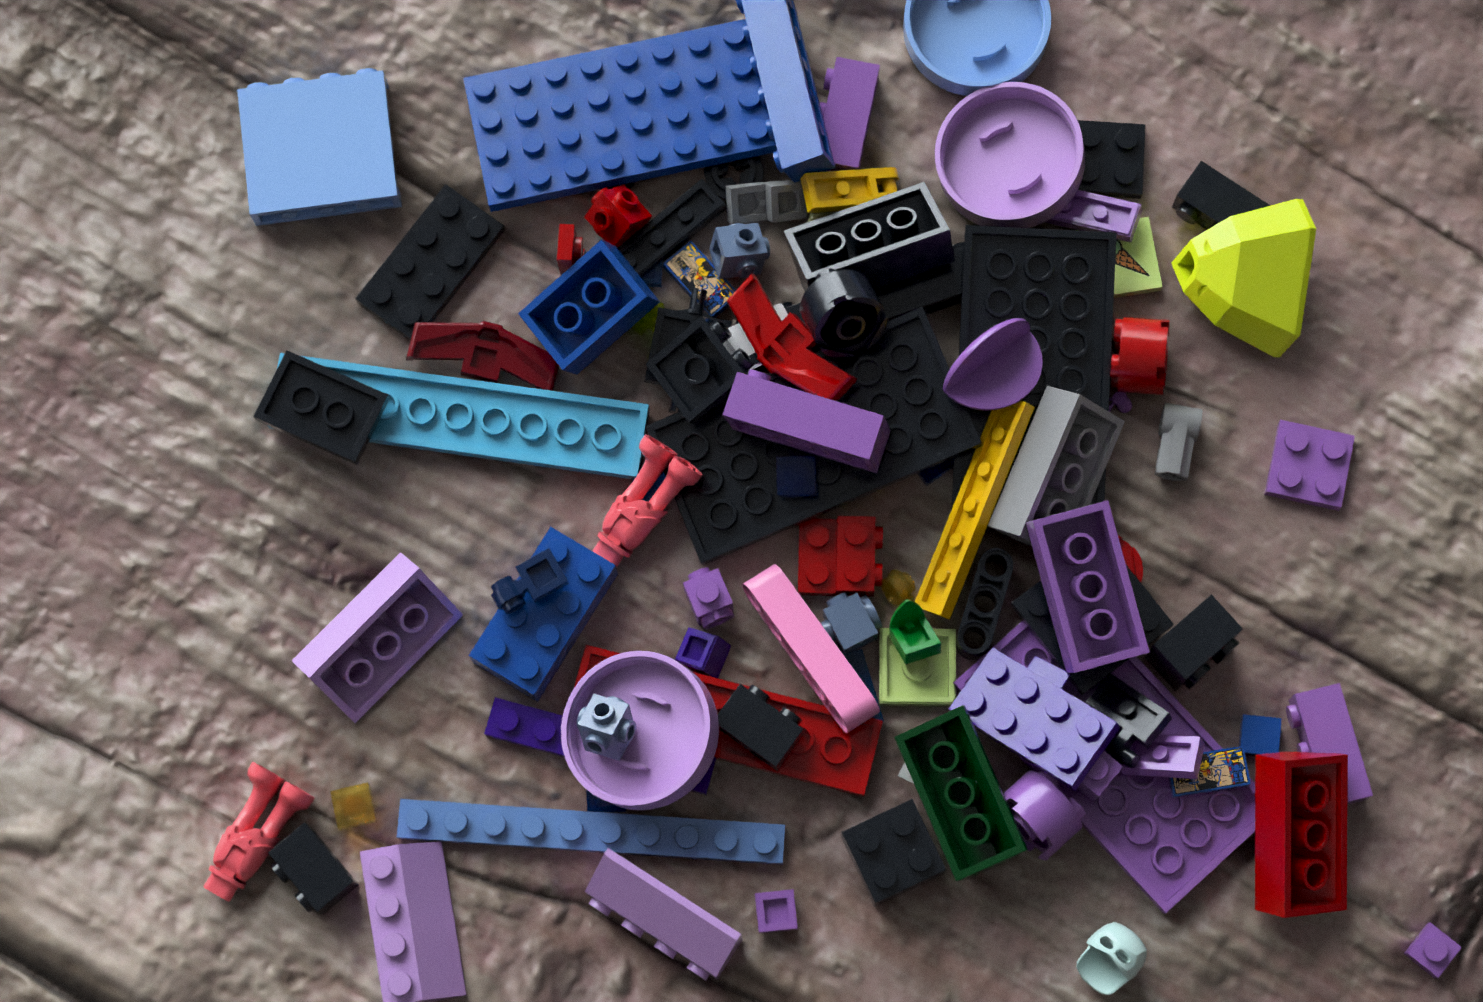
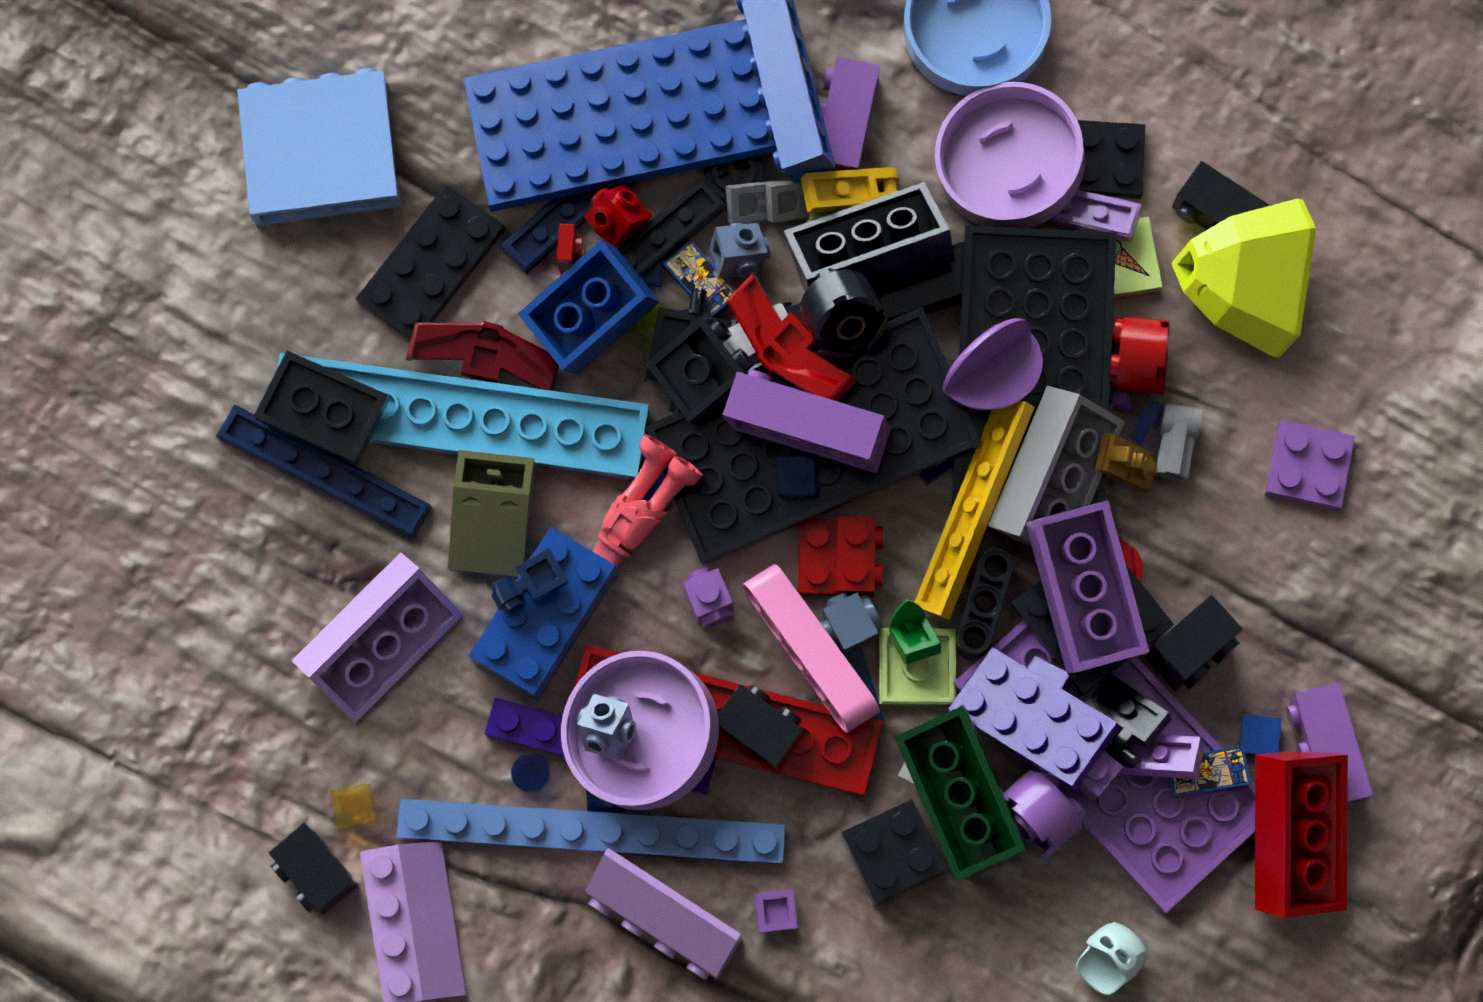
coral piece [204,762,315,902] -> none
dark purple slope [675,627,731,678] -> none
clear yellow plate [881,569,916,606] -> none
medium lavender plate [1404,922,1462,979] -> none
none -> dark blue tile [216,404,432,540]
none -> olive slope [448,450,538,578]
none -> dark blue tile [500,190,599,275]
none -> clear blue tile [511,753,550,793]
none -> pearl gold plate [1094,433,1157,492]
none -> clear blue tile [1129,398,1164,445]

